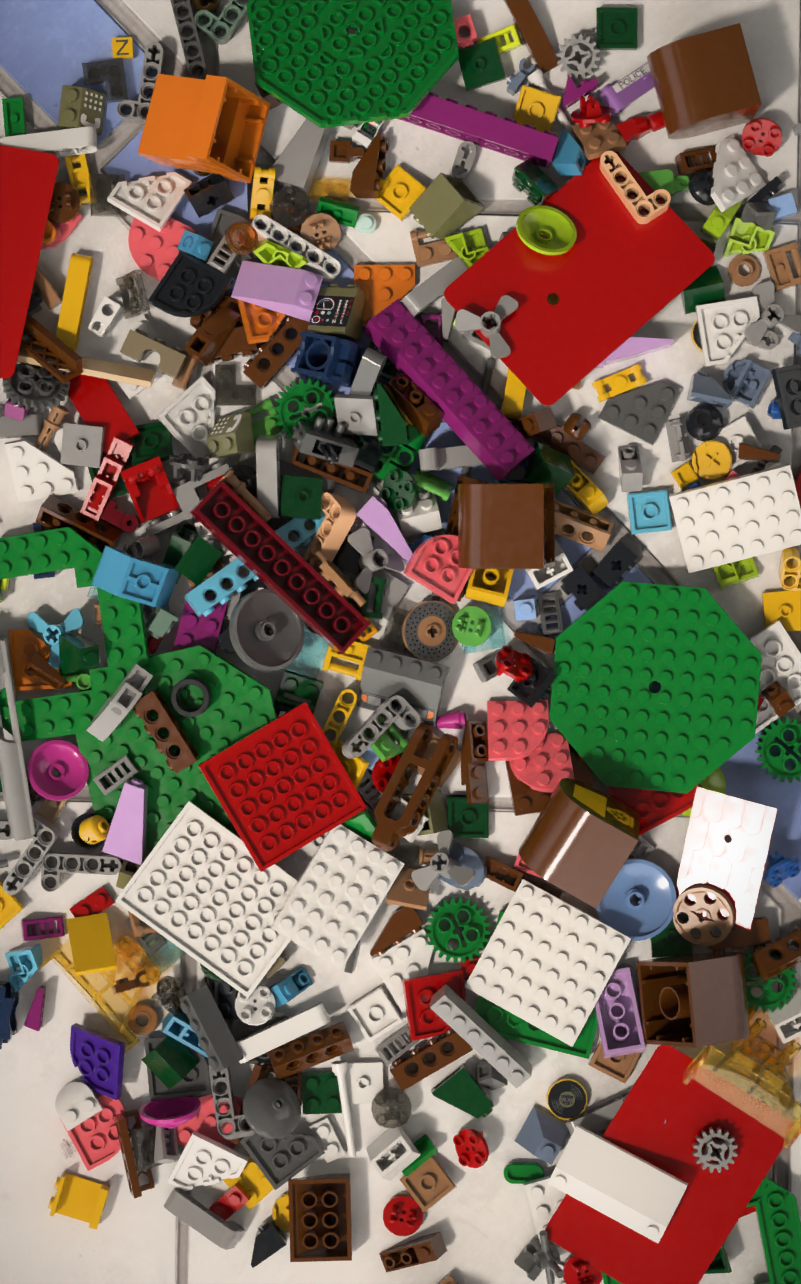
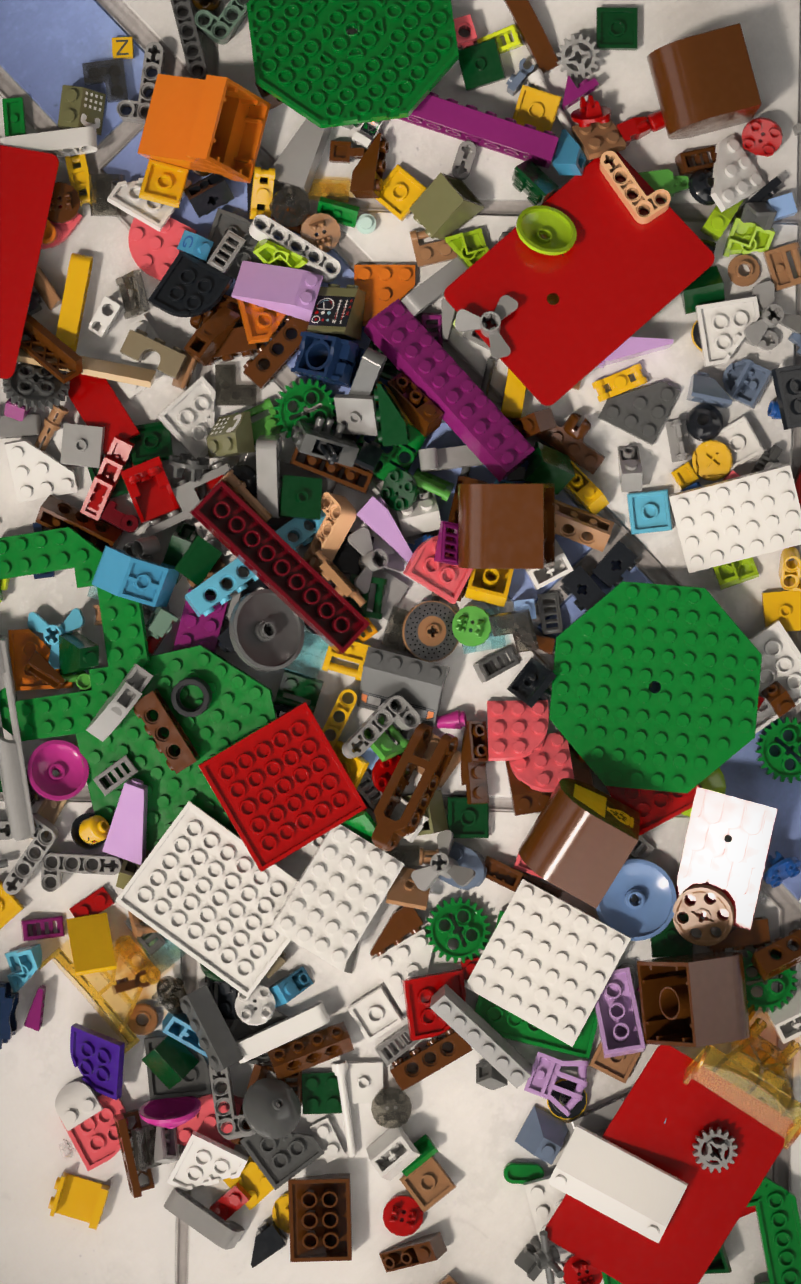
clear orange piece [225,222,258,255] -> none
dark green slope [431,1064,494,1119] -> none
red plate [453,1128,489,1168] -> none
red plate [495,646,533,683] -> none
medium lavender door [599,62,655,116] -> none
reddish brown slope [738,443,781,460] -> none
none -> yellow plate [139,159,189,208]
none -> magenta slope [434,521,458,565]
none -> clear smoke plate [489,609,539,653]
none -> lavender plate [524,1052,588,1117]

